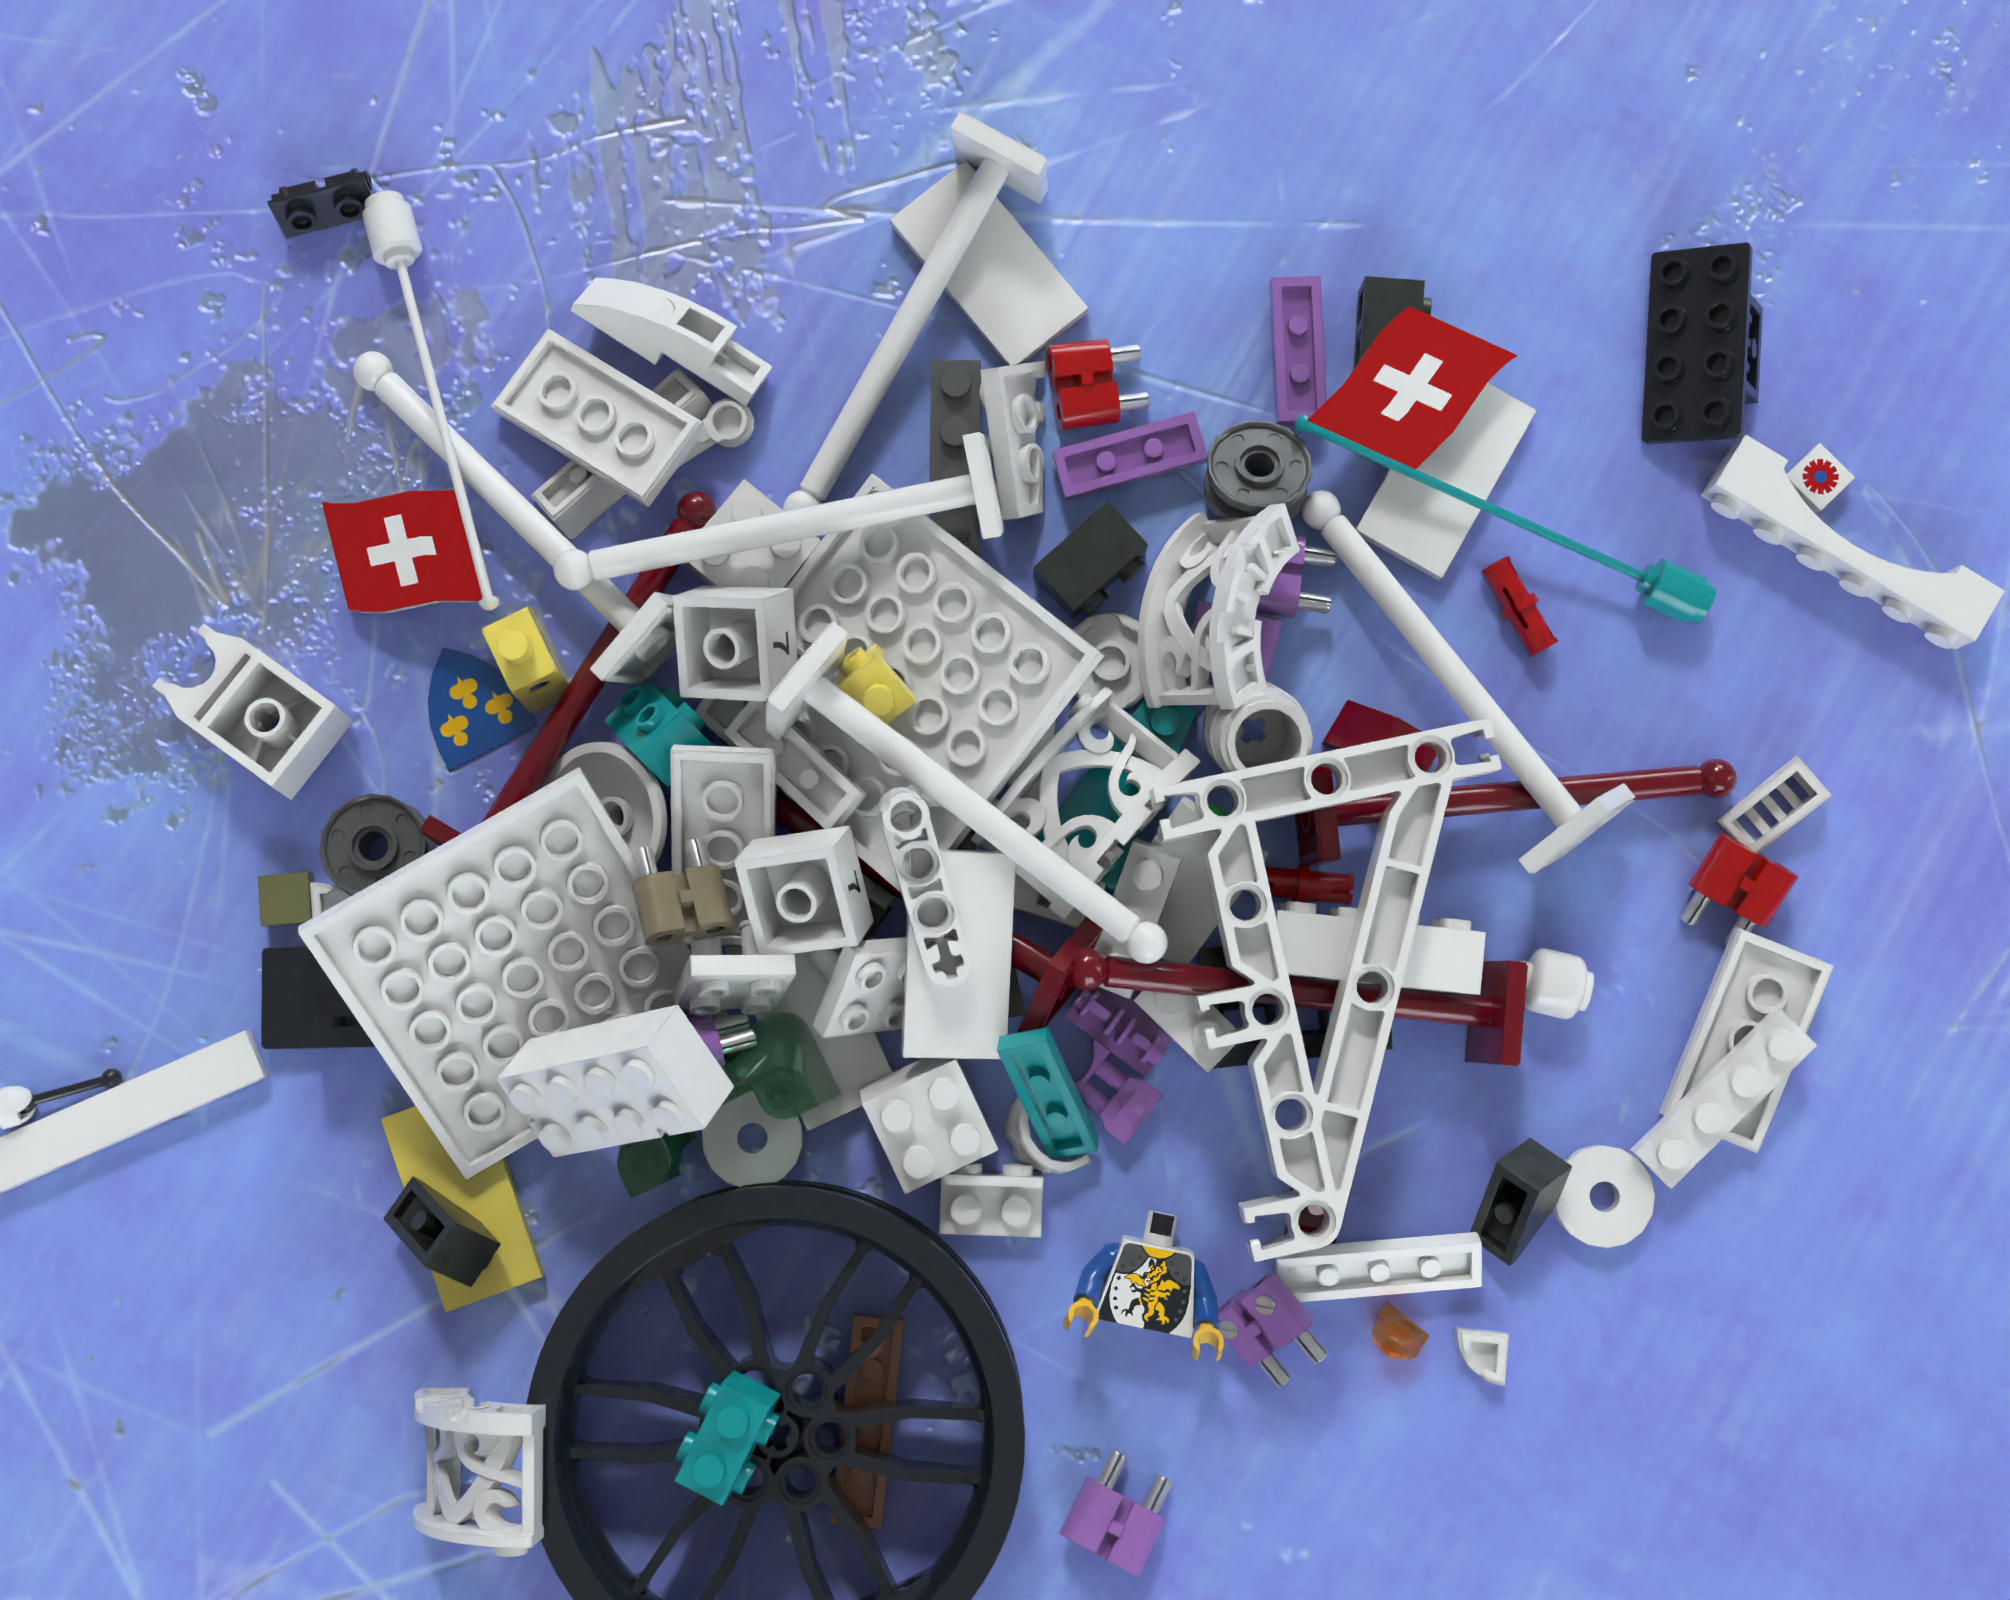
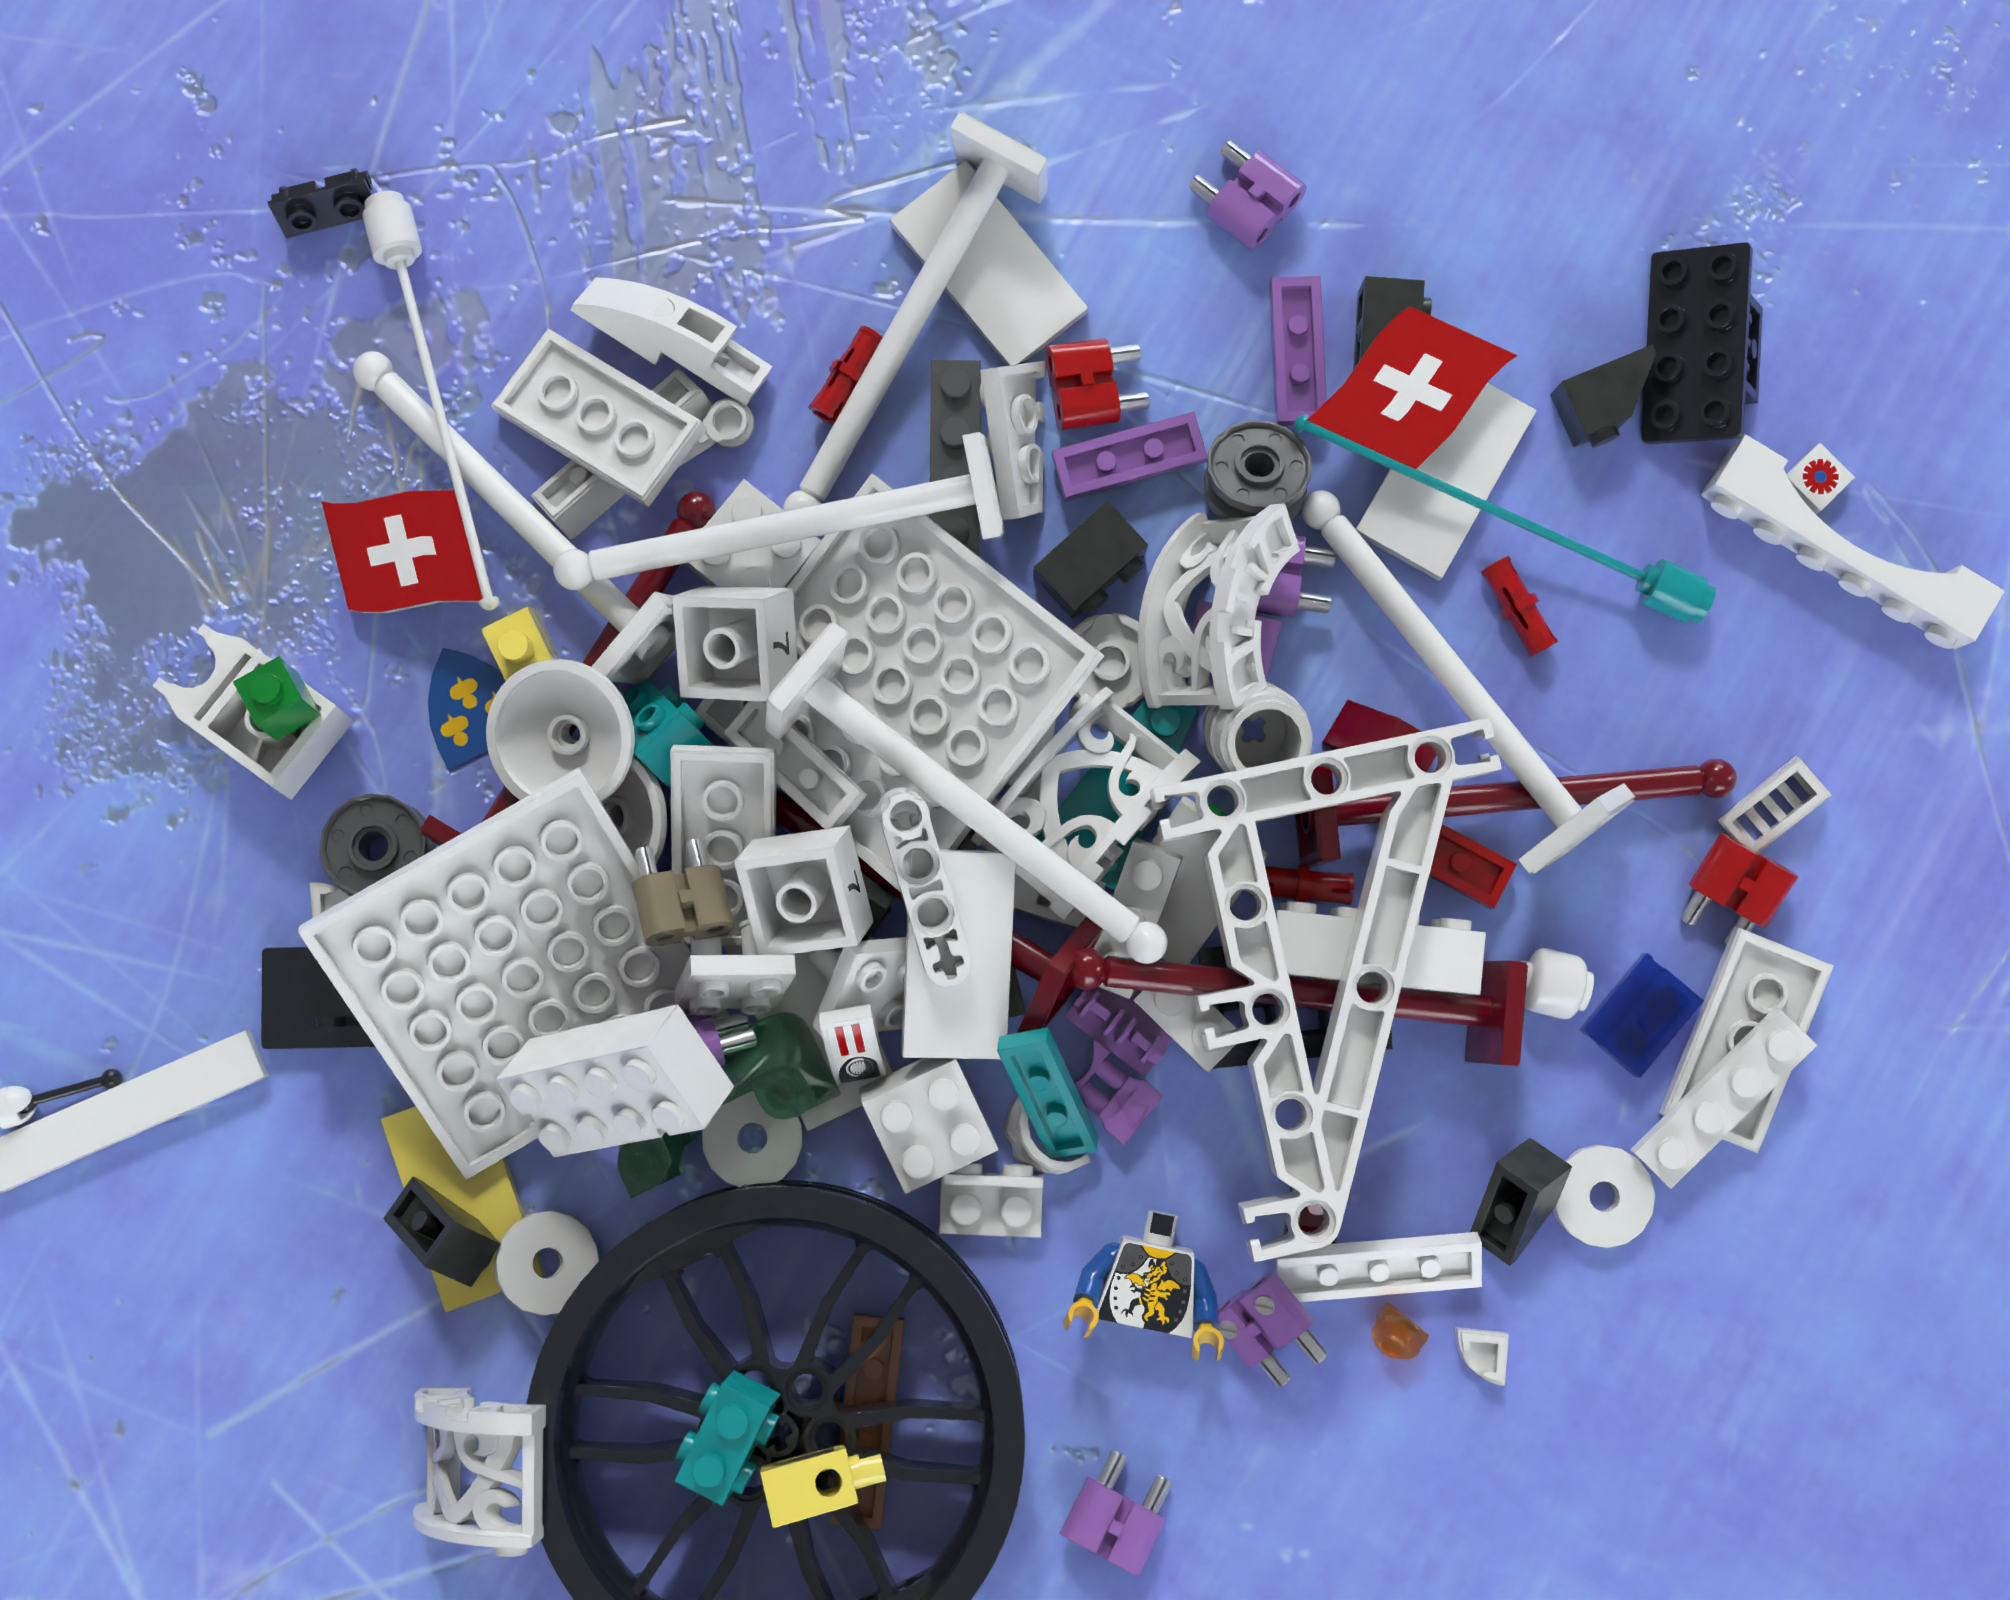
olive tile [258,872,314,927] -> none
light yellow bracket [836,643,916,725] -> none
none -> green brick [233,656,321,740]
none -> white dish [486,659,635,803]
none -> white tile [493,1211,598,1316]
none -> light yellow torso [760,1445,886,1528]
none -> red pin [808,326,883,425]
none -> slope [819,1004,887,1085]
none -> medium lavender piece [1189,141,1307,250]
none -> red plate [1429,824,1517,909]
none -> pearl dark grey slope [1550,344,1656,448]
none -> clear blue plate [1579,953,1704,1078]

